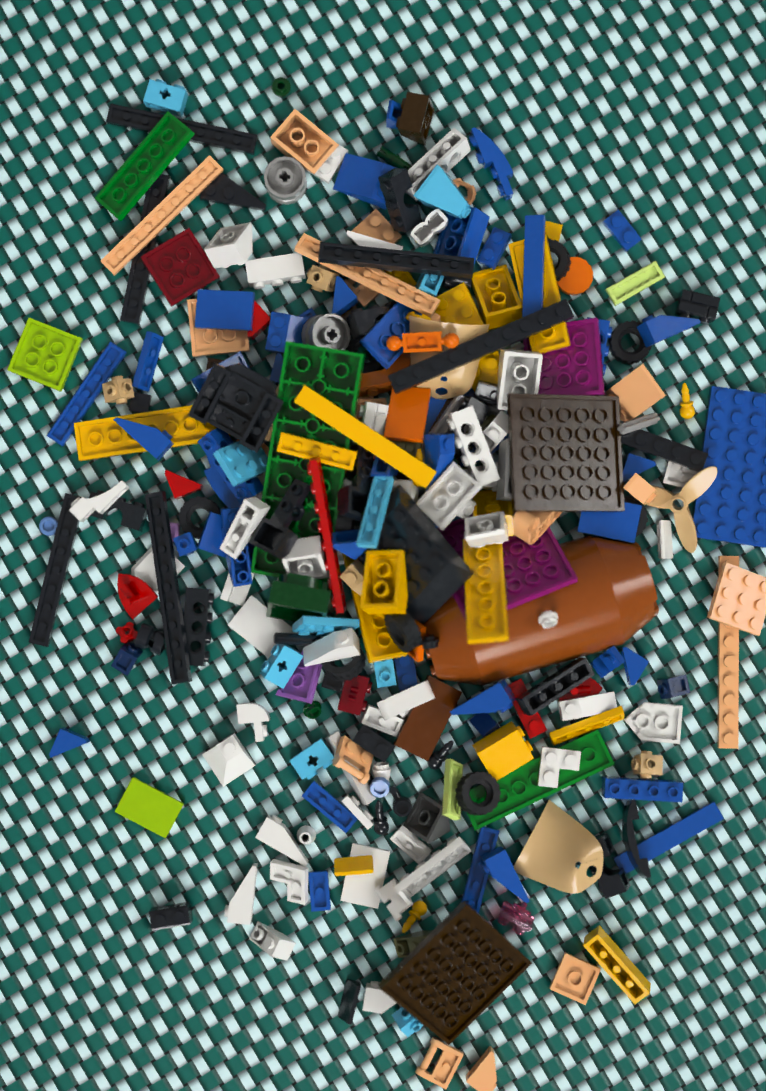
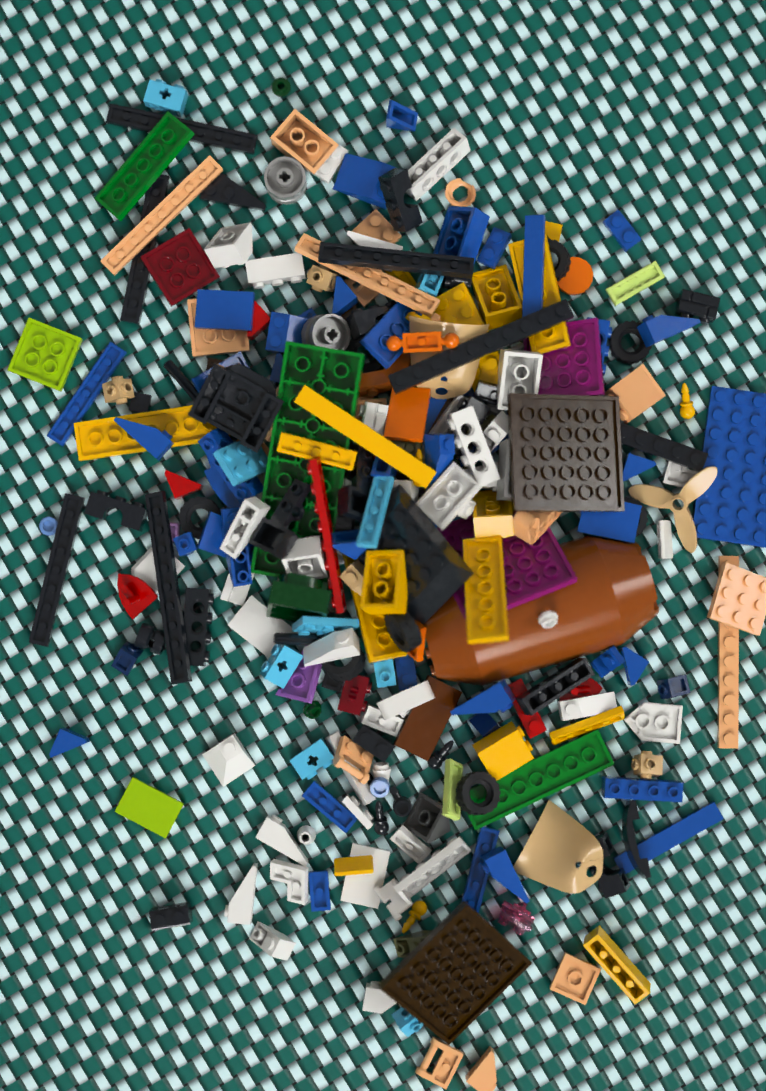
white slope [69,480,130,522] -> none
red plate [116,622,138,644] -> none
blue plate [132,331,164,392] -> none
white brick [236,703,270,742] -> none
black slope [338,979,361,1025] -> none
dark green pin [376,145,413,170] -> none
dark brown slope [396,92,435,146] -> none
white brick [410,209,449,247] -> none
medium azure slope [413,165,471,219] -> none
black plate [421,634,440,649] -> none
white slope [465,511,509,548] -> none
blue slope [469,127,513,201] -> none
white plate [538,747,581,788] -> none
light grey axle [617,413,660,435] -> none
light nougat slope [623,473,657,505] -> none
none -> black axle [163,360,199,402]

